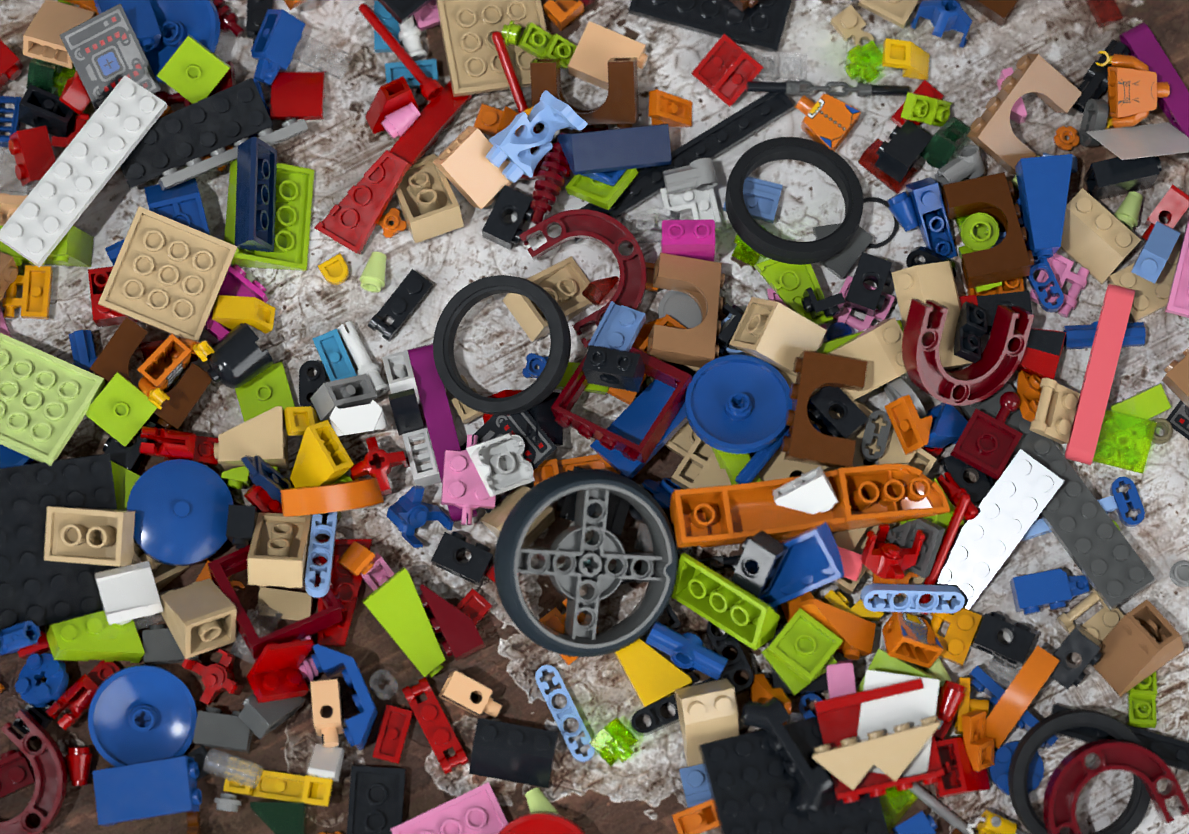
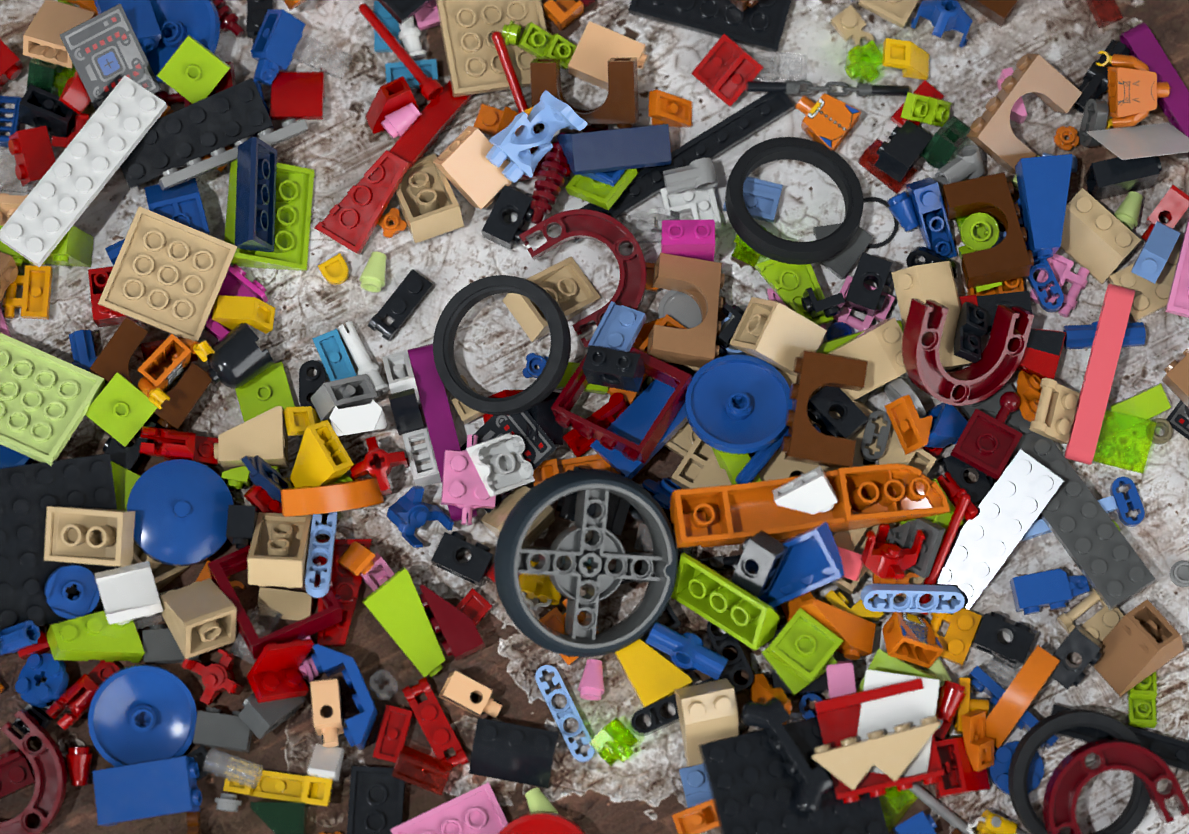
clear red slope [582,276,619,306] -> none
none -> blue plate [45,564,100,619]
none -> clear red slope [391,746,454,796]
none -> yellow piece [518,554,565,611]
none -> red plate [563,392,629,457]
none -> bright pink cone [578,659,605,701]

